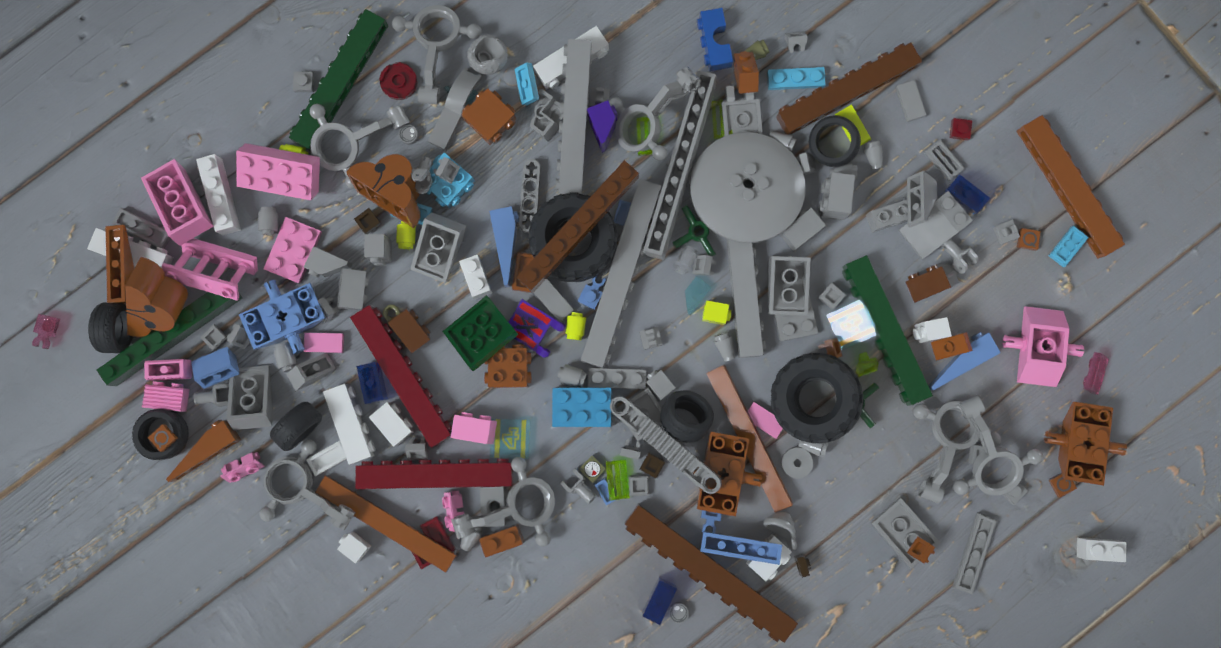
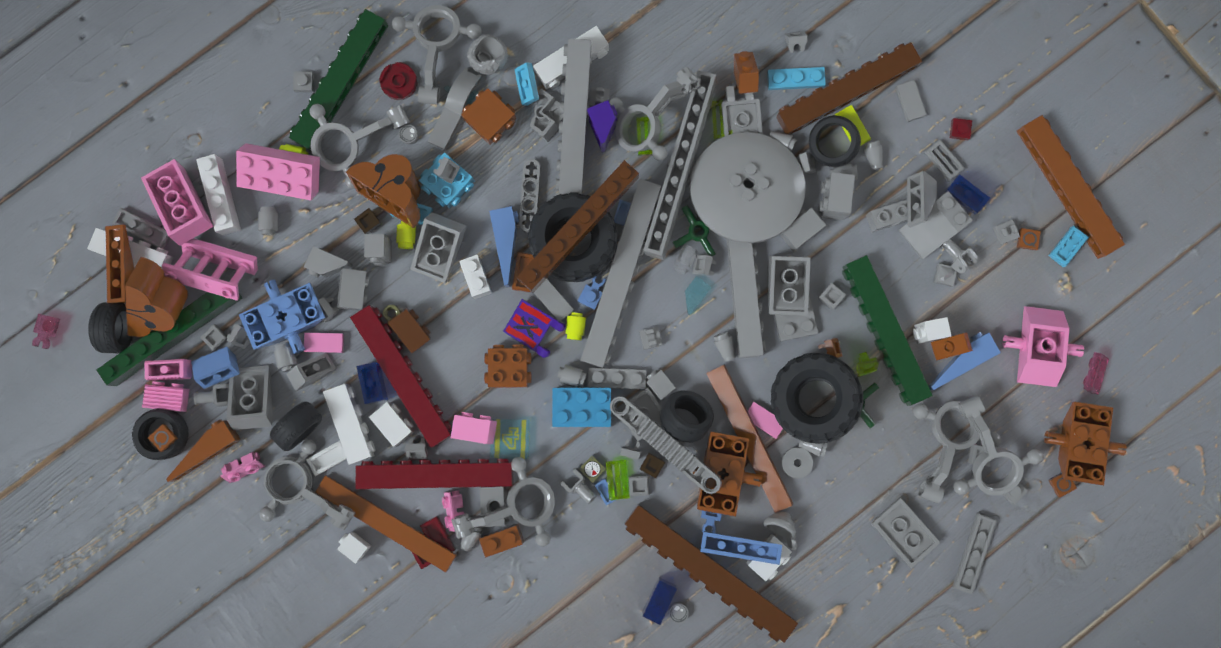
bright pink plate [264,217,322,284] -> none
light grey piece [411,157,433,194] -> none
dark green plate [442,295,519,372] -> none
blue arch [697,8,733,72] -> none
neon yellow brick [702,300,732,325] -> none
olive cone [745,39,770,60] -> none
dark brown plate [794,554,811,578] -> none
clear light blue tile [826,299,878,350] -> none
reddish brown brick [905,264,951,303] -> none
dark orange tile [907,536,935,564] -> none
white brick [1077,537,1126,562] -> none

